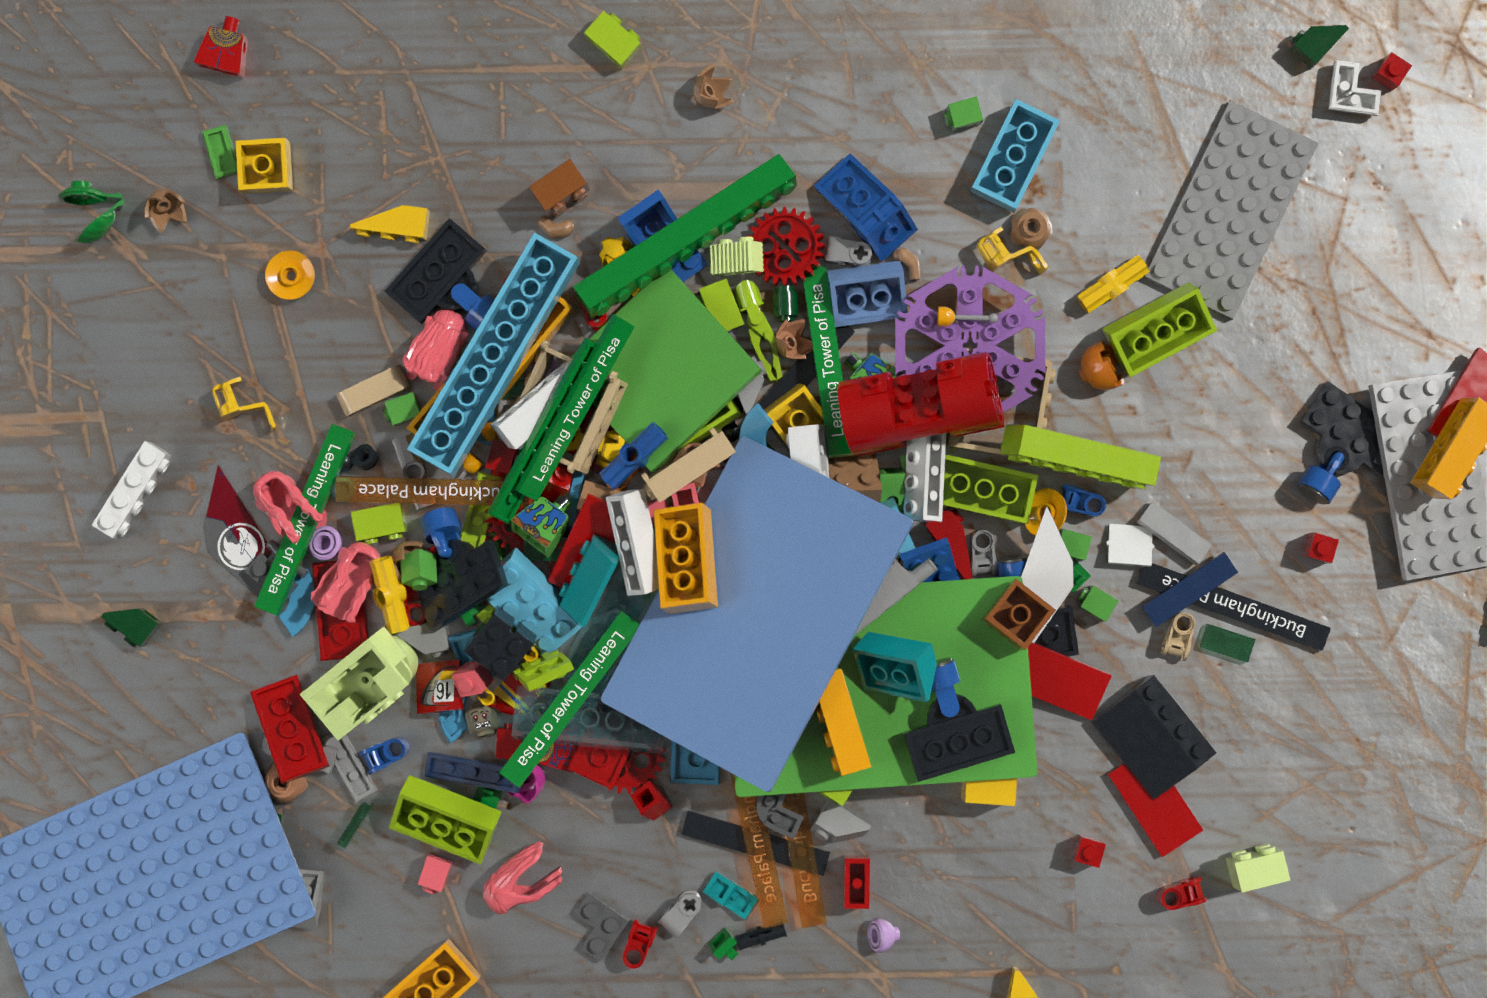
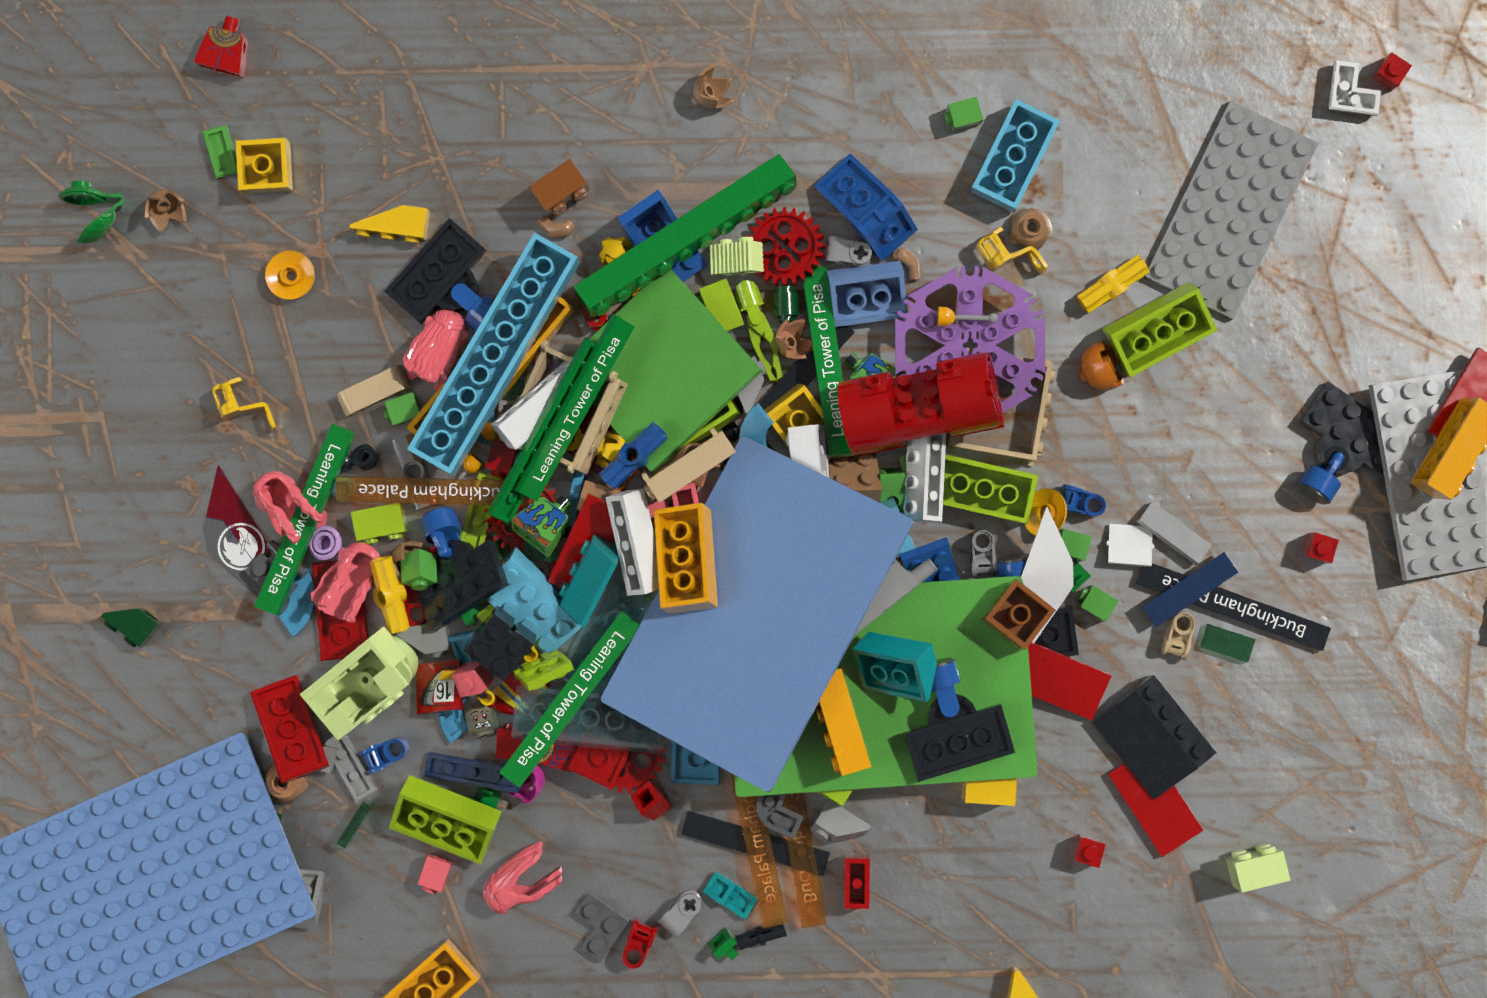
white brick [92,441,172,539] -> none
red brick [541,463,573,501] -> none
lime brick [584,10,641,69] -> none
lavender brick [868,918,900,953] -> none
red slope [924,507,972,580] -> none
lime brick [1000,424,1161,490] -> none
red piece [1156,876,1207,910] -> none
dark green slope [1289,25,1349,69] -> none

